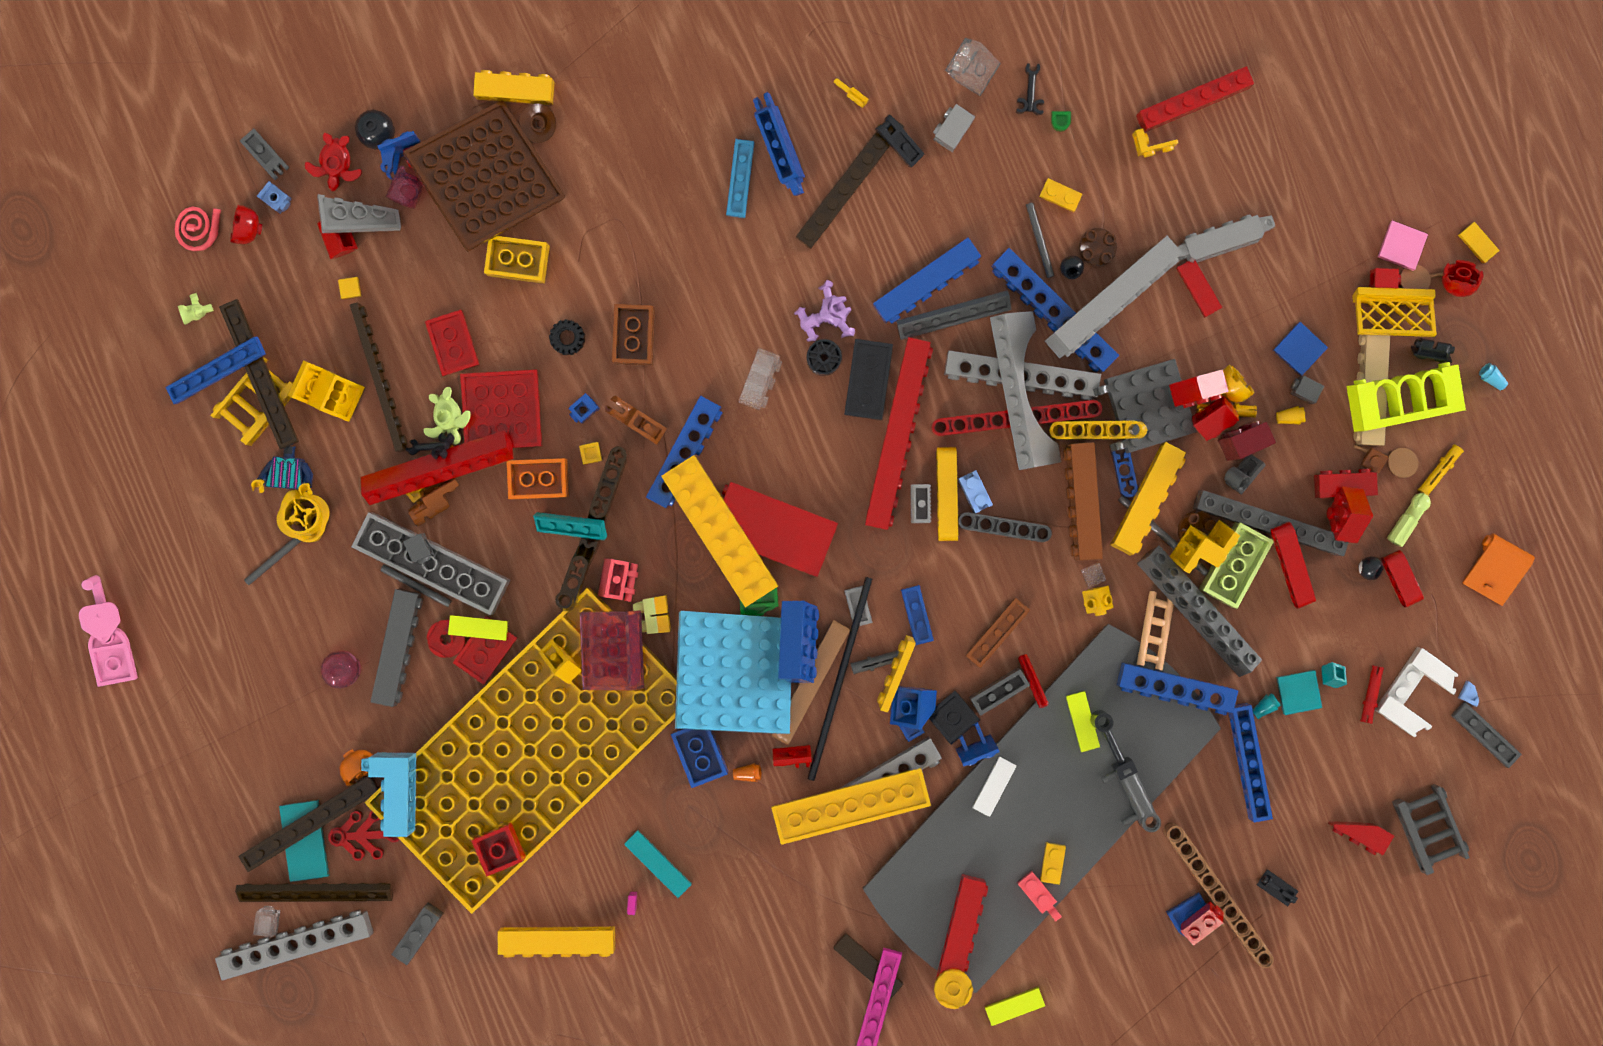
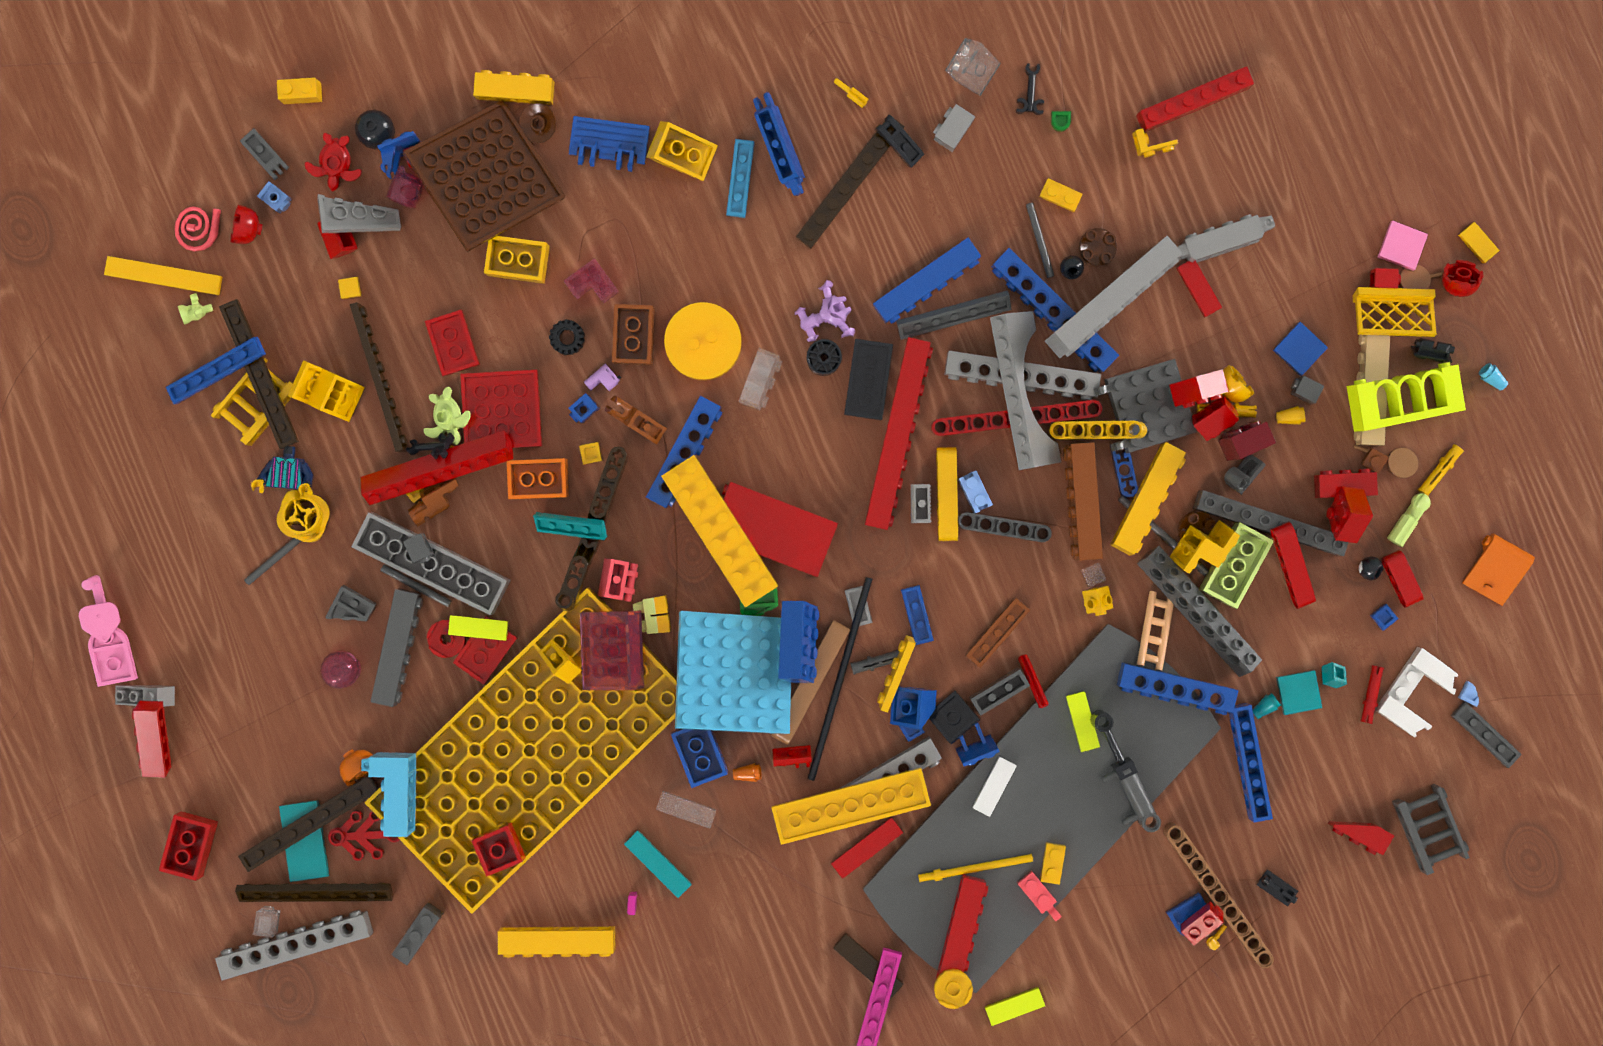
none -> yellow tile [104,256,223,295]
none -> light grey slope [115,685,175,707]
none -> brick [132,700,171,778]
none -> red brick [159,811,218,881]
none -> yellow brick [277,78,322,104]
none -> dark grey wing [325,585,377,621]
none -> clear pink brick [564,258,619,303]
none -> blue hinge [569,116,650,172]
none -> lavender piece [584,363,621,391]
none -> yellow slope [646,121,718,181]
none -> clear tile [656,791,717,829]
none -> yellow brick [664,302,742,380]
none -> red tile [831,817,903,879]
none -> yellow bar [918,854,1033,882]
none -> yellow hand [1206,924,1227,950]
none -> blue tile [1370,604,1399,631]

